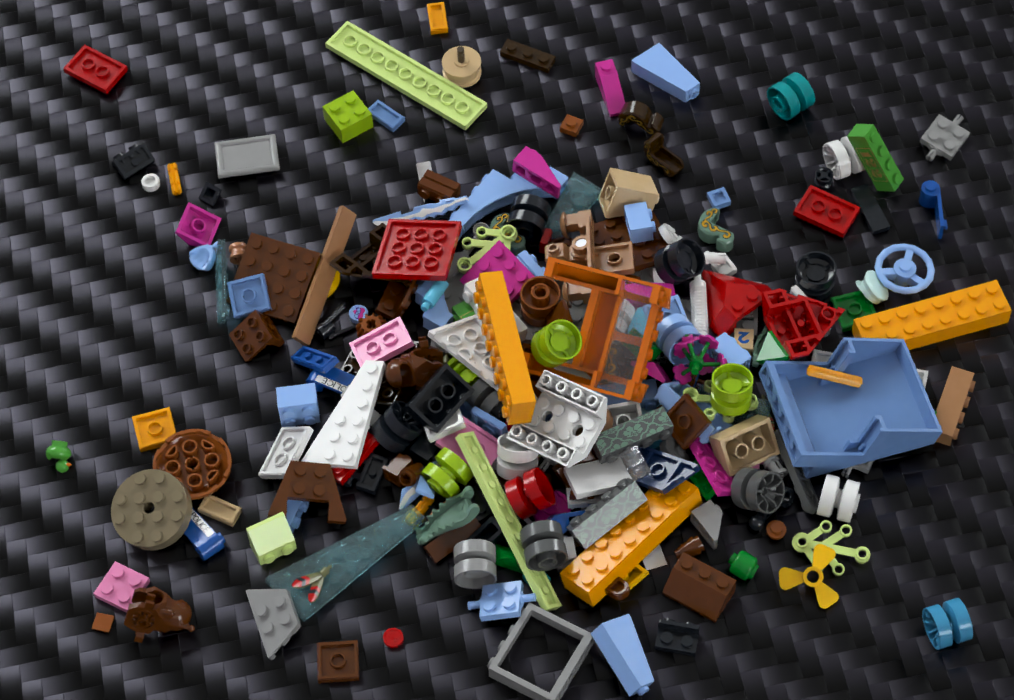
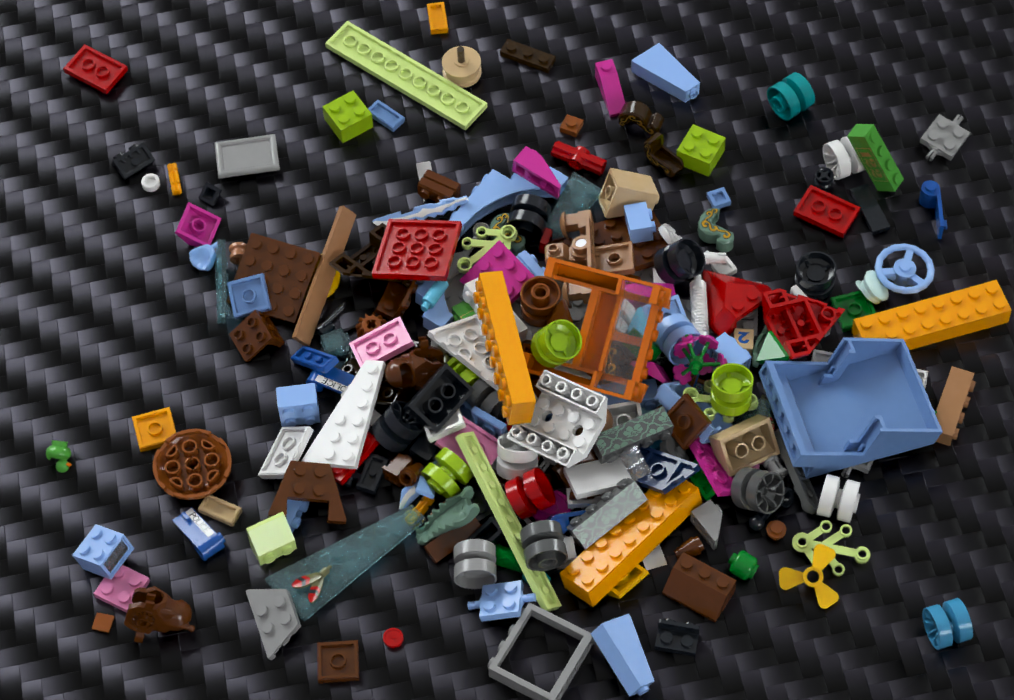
dark tan piece [111,469,192,551] -> none
light blue tile [349,305,368,324] -> none
reddish brown tile [605,577,630,600] -> none
light orange axle [806,365,863,388] -> none
none -> light blue piece [72,524,134,580]
none -> clear light blue brick [320,328,351,357]
none -> red piece [551,141,607,175]
none -> lime brick [676,124,726,177]

